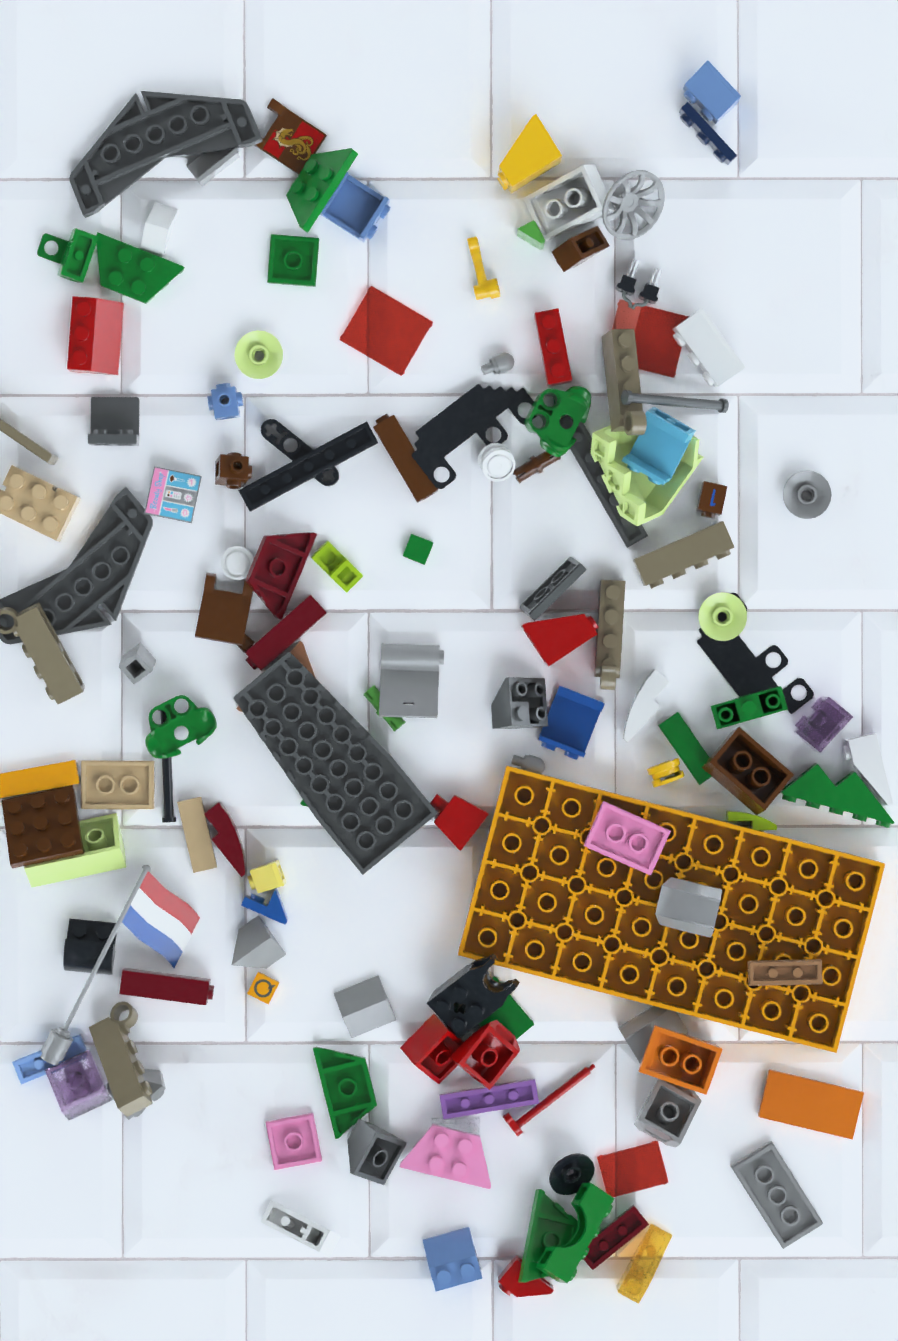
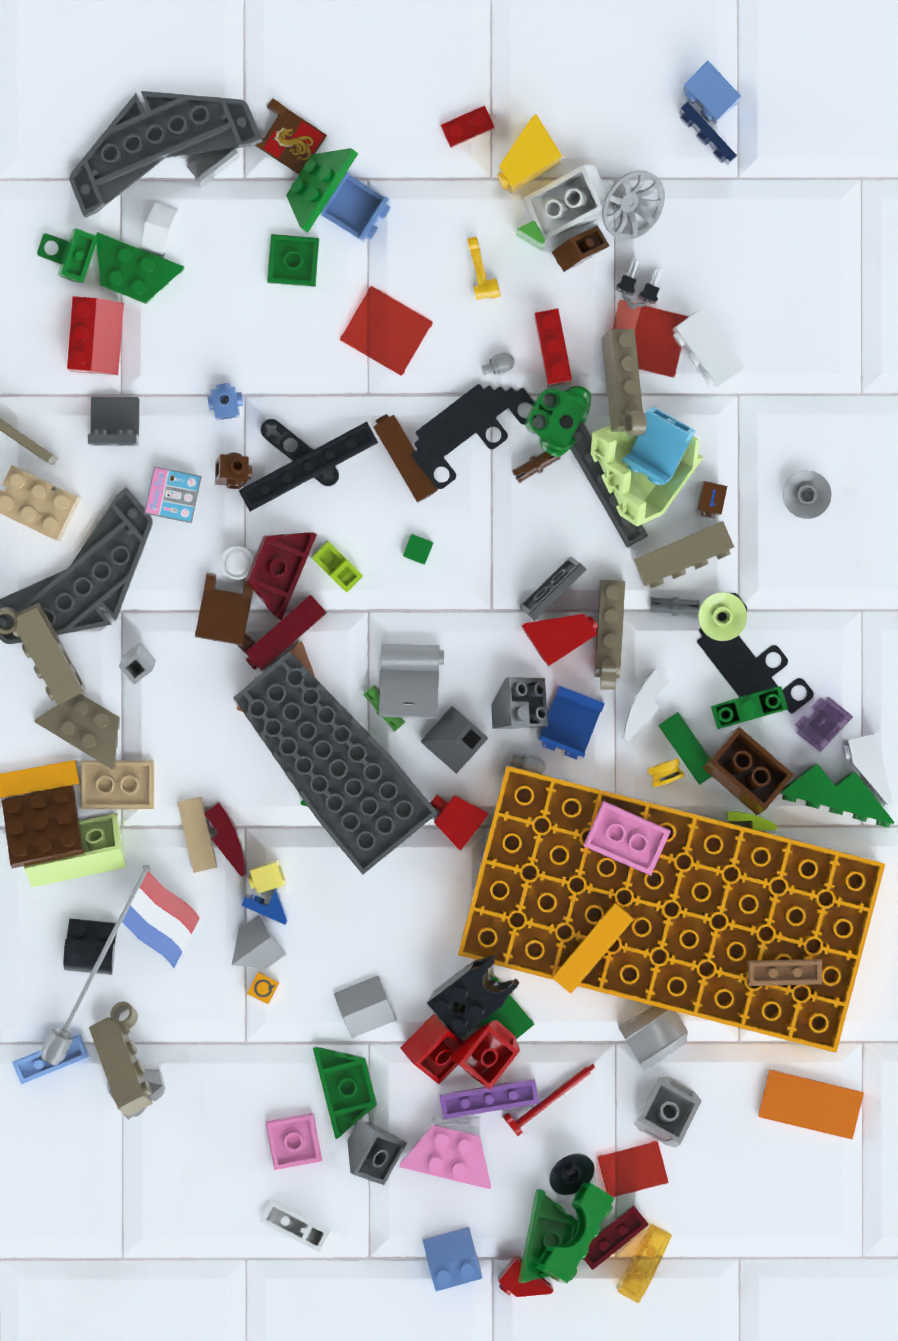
clear purple slope [45,1050,113,1121] -> none
dark red brick [119,968,215,1005] -> none
green piece [145,695,217,759] -> none
black bar [158,710,176,823] -> none
yellowish green dish [234,330,283,379] -> none
white wheel [478,443,515,482] -> none
dark grey bar [621,390,729,413] -> none
orange slope [638,1025,723,1095] -> none
light grey slope [655,877,722,938] -> none
light grey tile [730,1141,824,1249] -> none
none -> dark tan wing [34,694,120,770]
none -> dark grey slope [420,706,488,774]
none -> red plate [441,105,495,149]
none -> light orange tile [552,903,634,994]
none -> dark grey pin [650,596,700,616]

